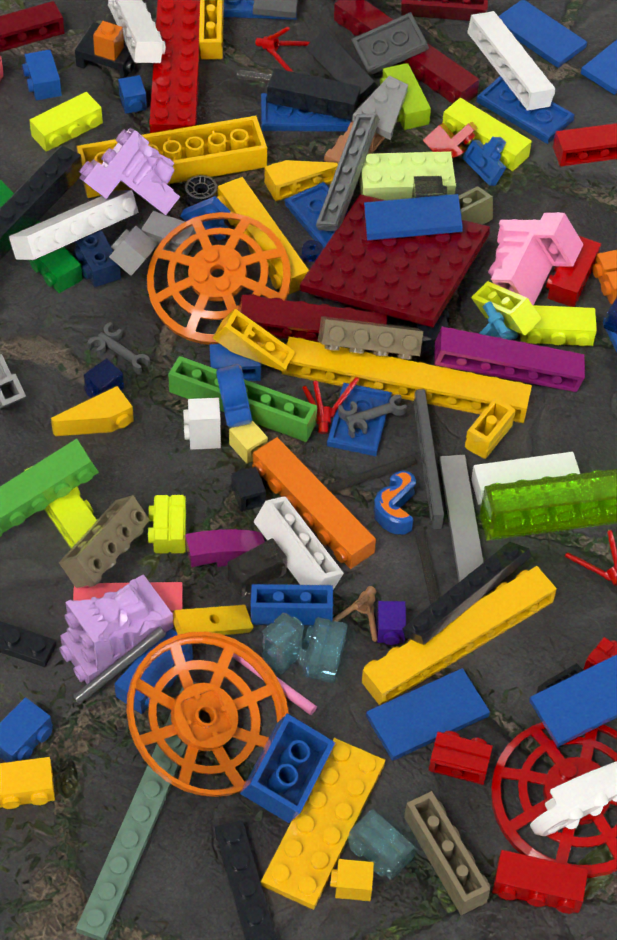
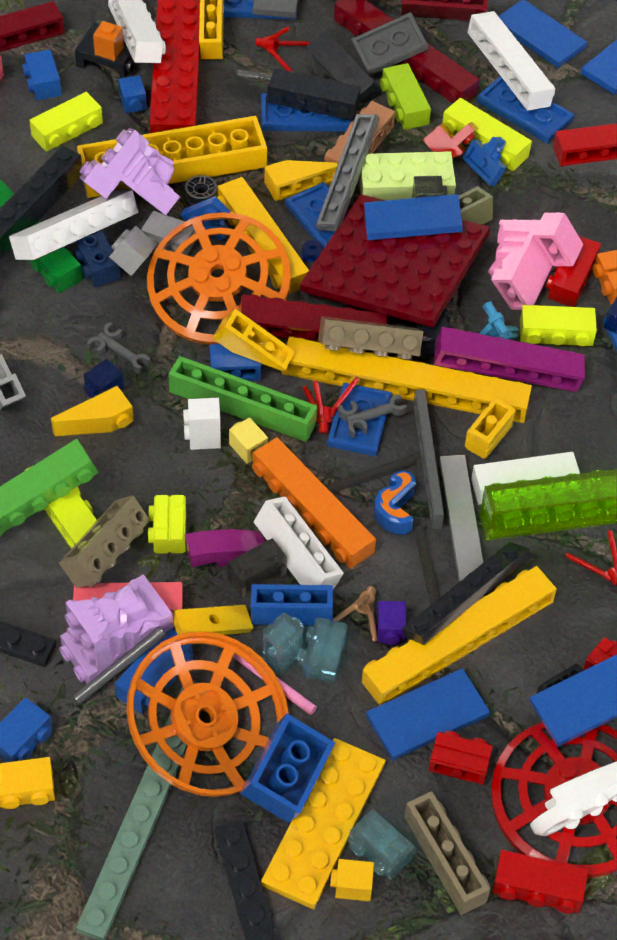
blue animal [216,364,252,428] -> none
black brick [231,467,266,512] -> none
light grey wing [352,76,408,140] -> none
neon yellow brick [471,281,542,336] -> none

